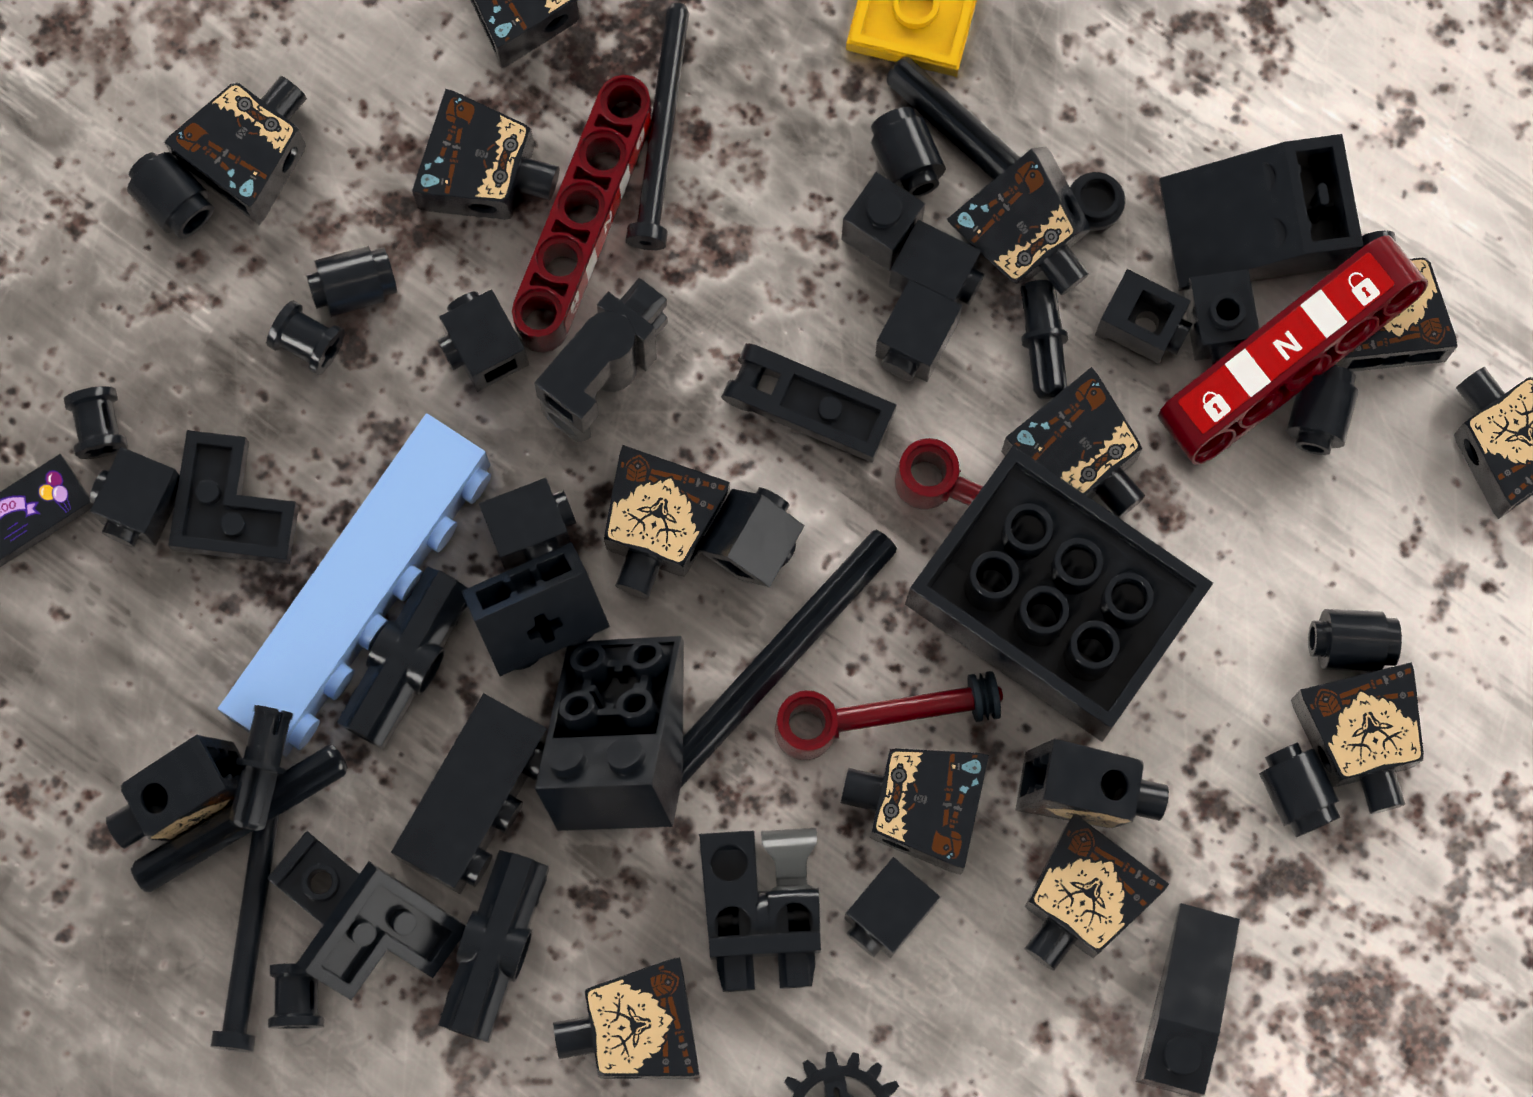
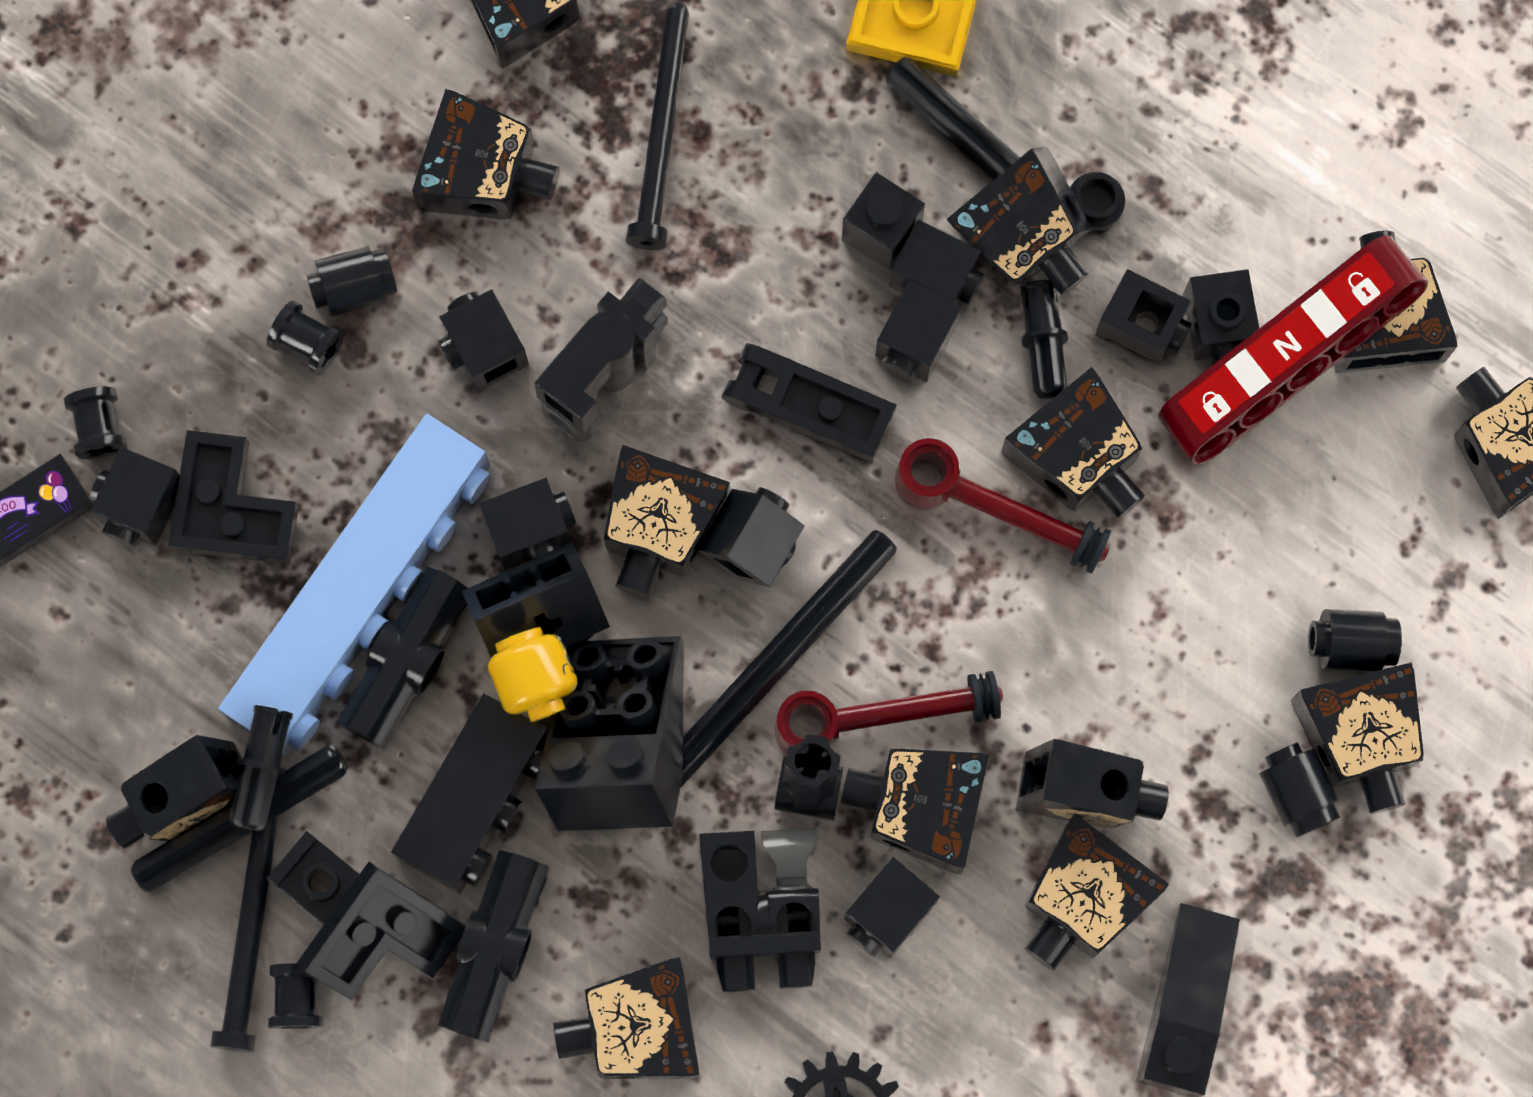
black brick [127,152,214,239] -> none
torso [164,76,307,225] -> none
dark red beam [512,75,652,353] -> none
black brick [871,107,946,198] -> none
black slope [905,445,1213,742] -> none
black slope [1159,134,1364,291] -> none
black brick [1286,365,1358,455] -> none
none -> yellow head [488,627,577,723]
none -> black piece [774,734,844,821]

